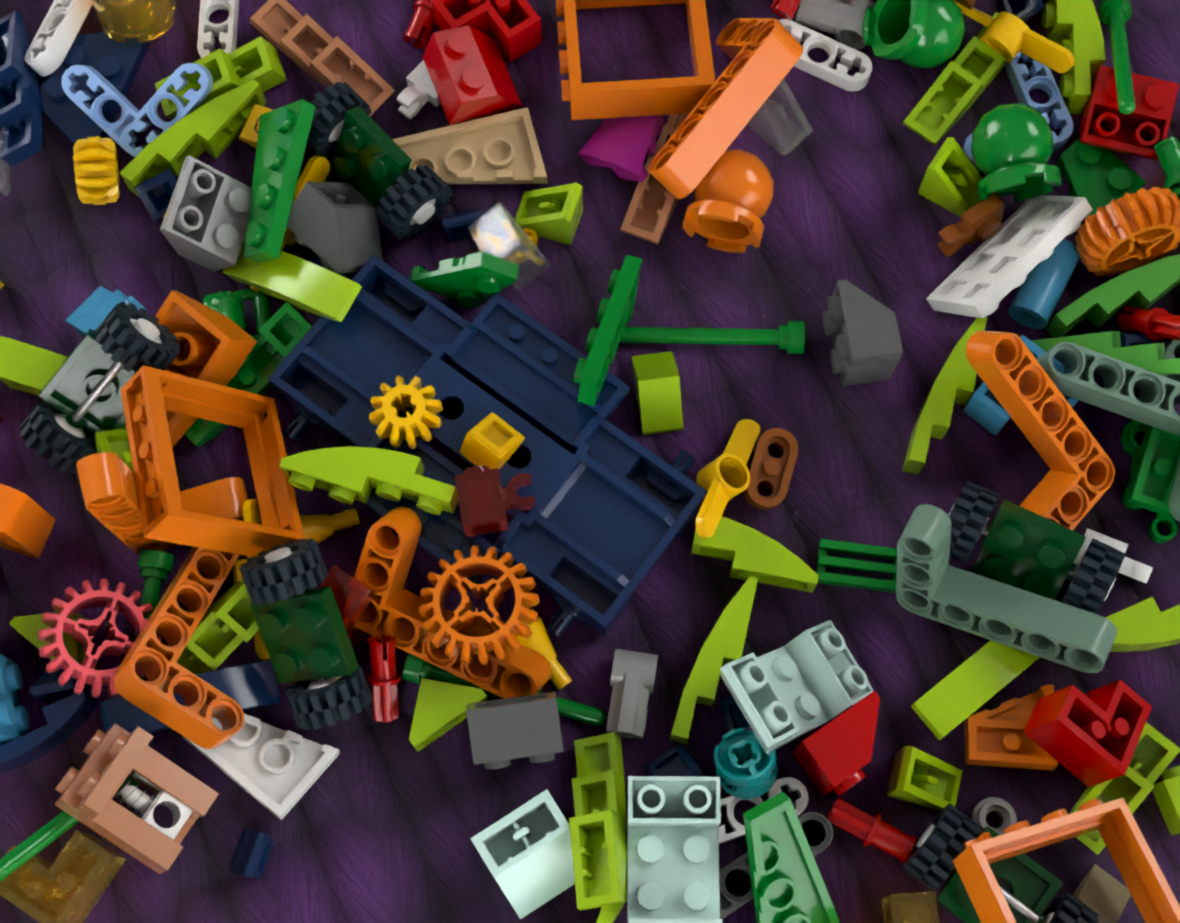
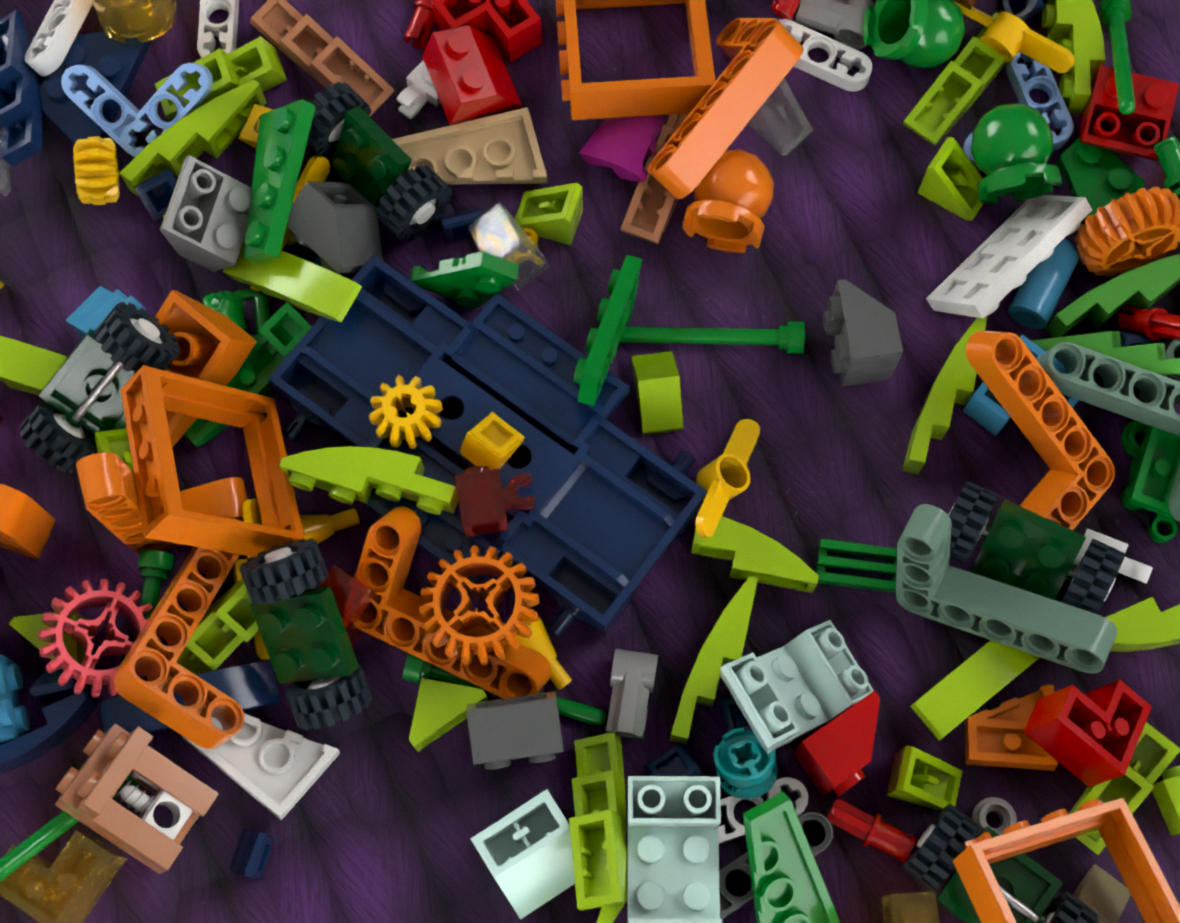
red axle [367,634,401,723] -> none
dark orange plate [743,428,799,511] -> none
dark orange plate [937,193,1004,257] -> none

